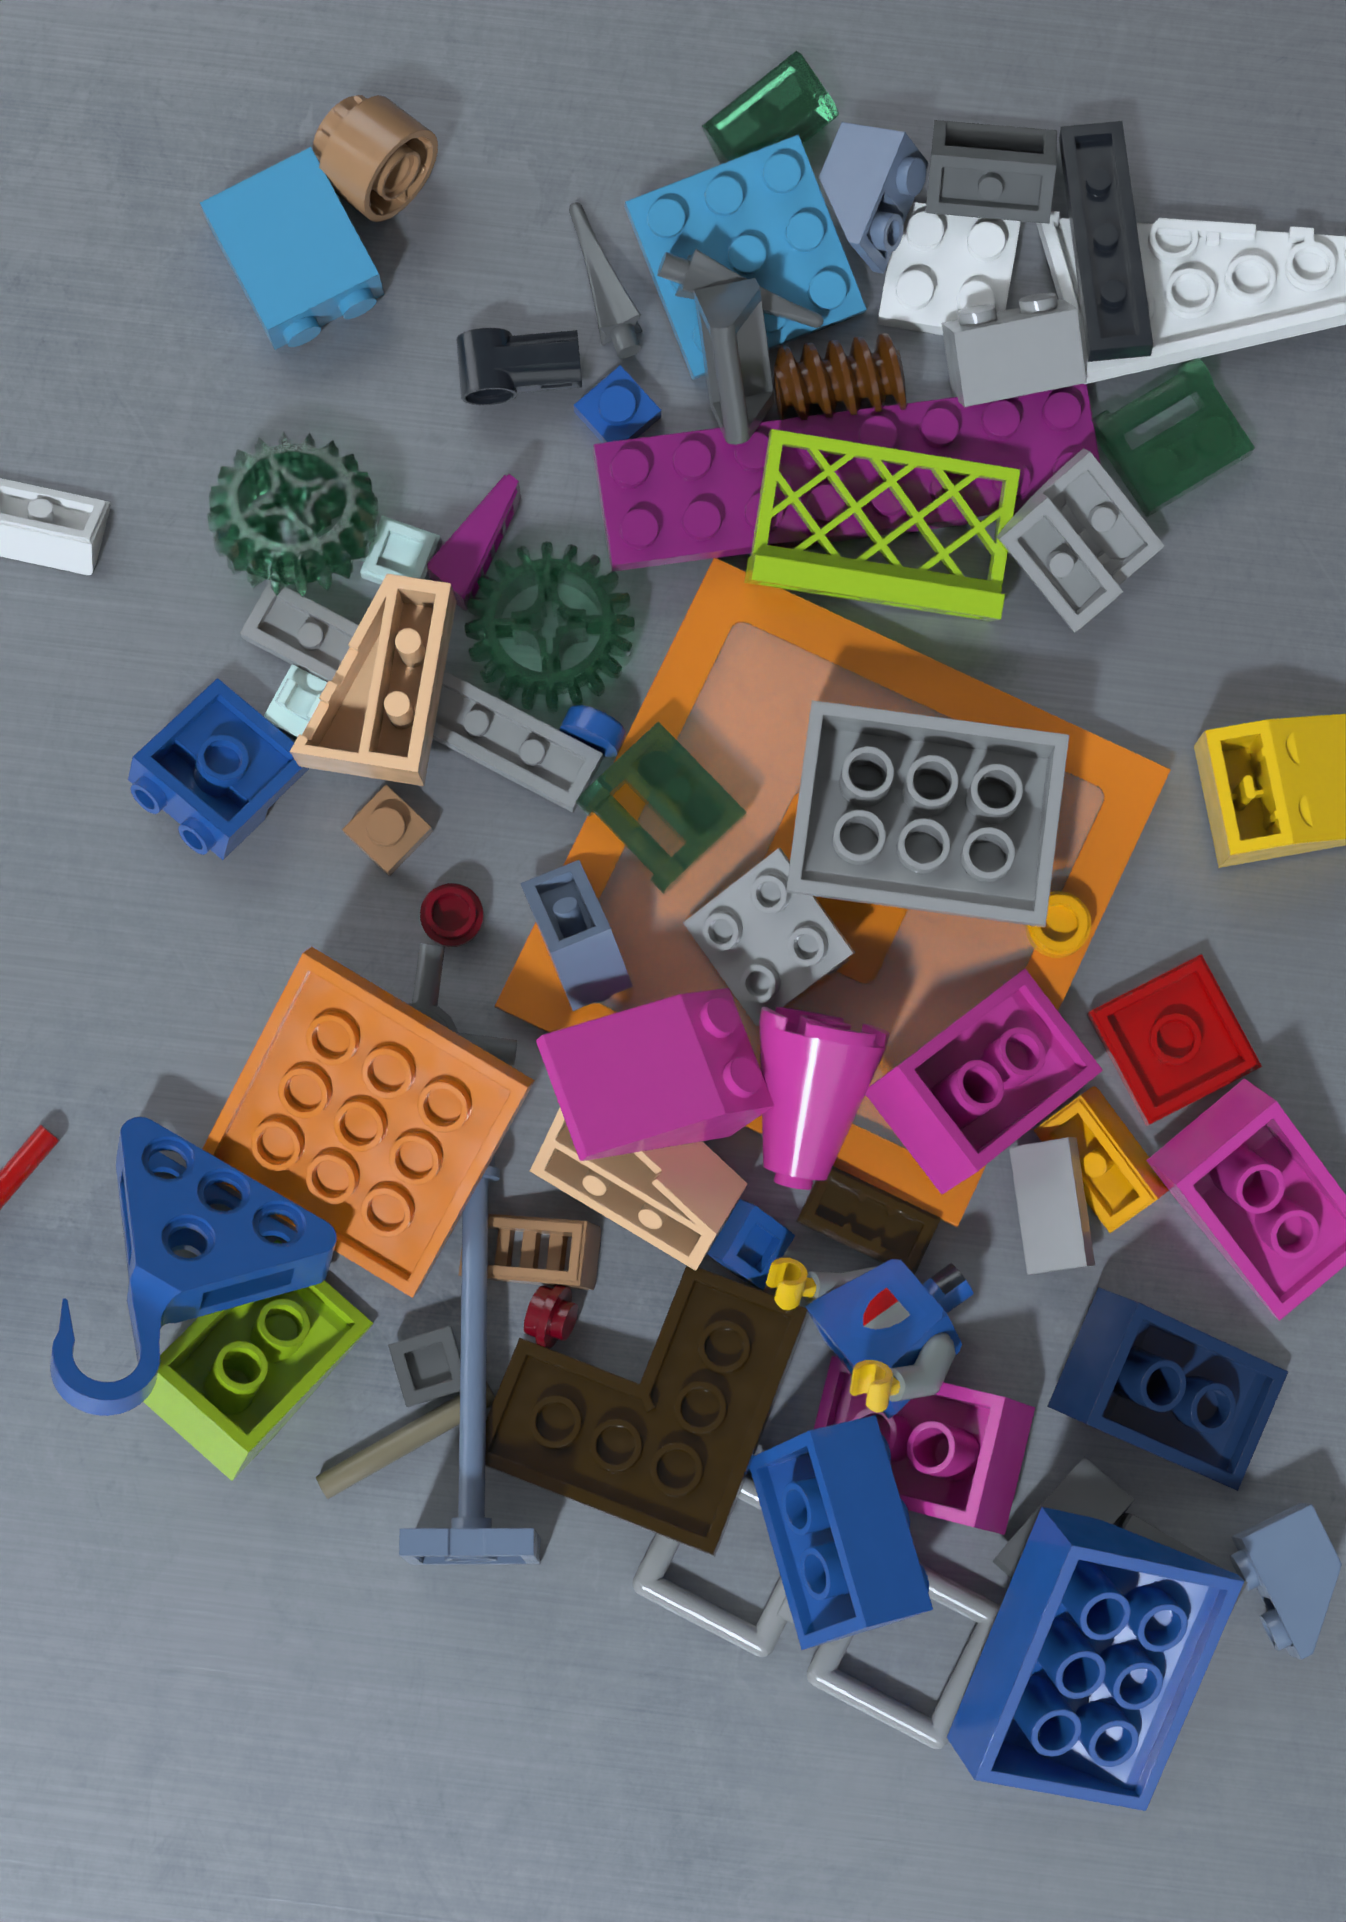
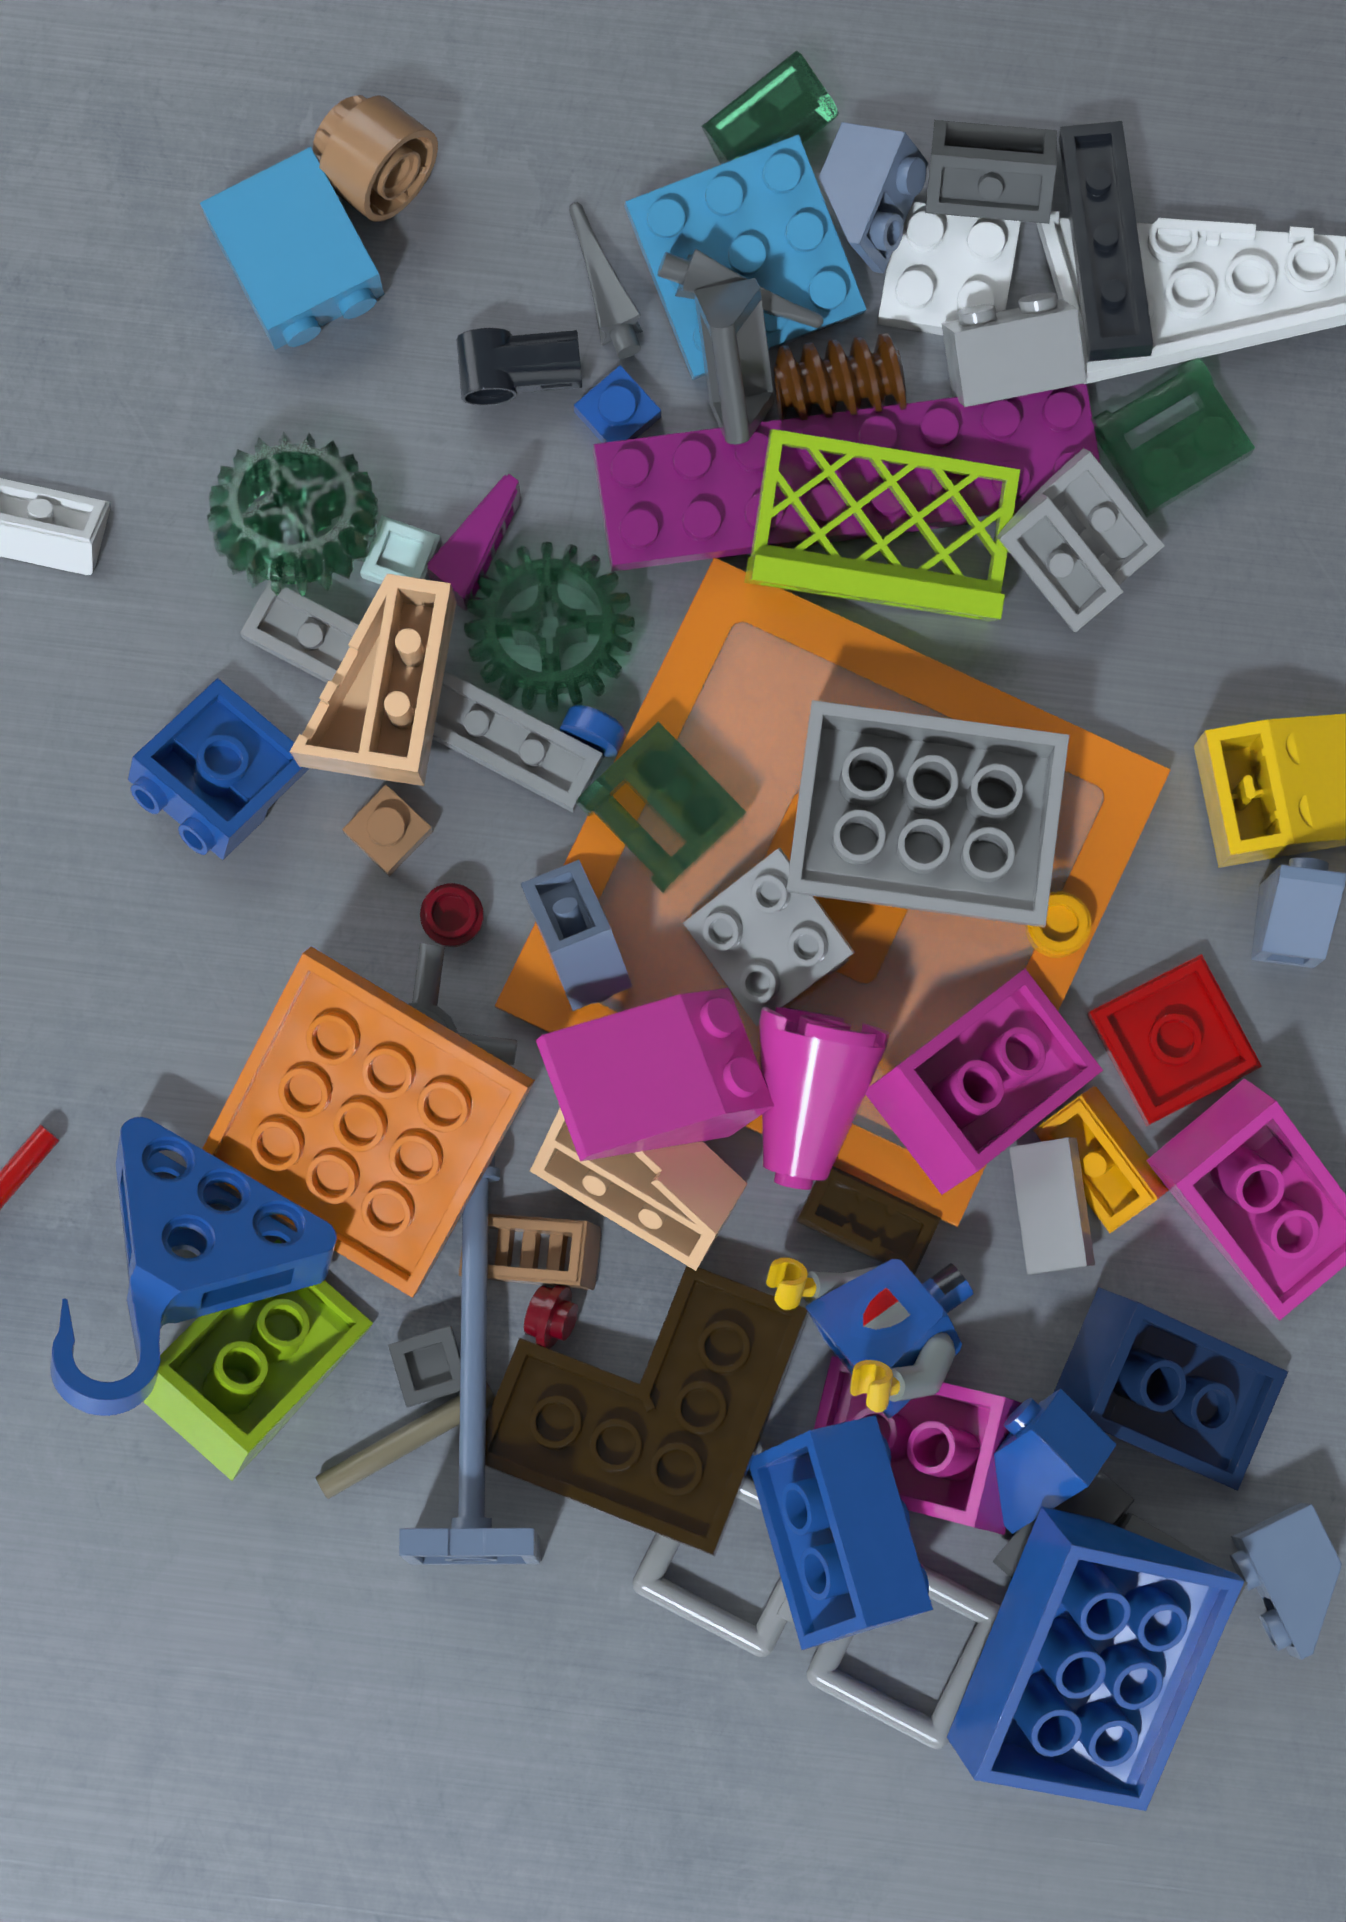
light aqua tile [264,664,327,740] -> none
blue plate [707,1199,796,1290] -> none
none -> blue slope [994,1388,1117,1534]
none -> sand blue slope [1251,857,1346,968]

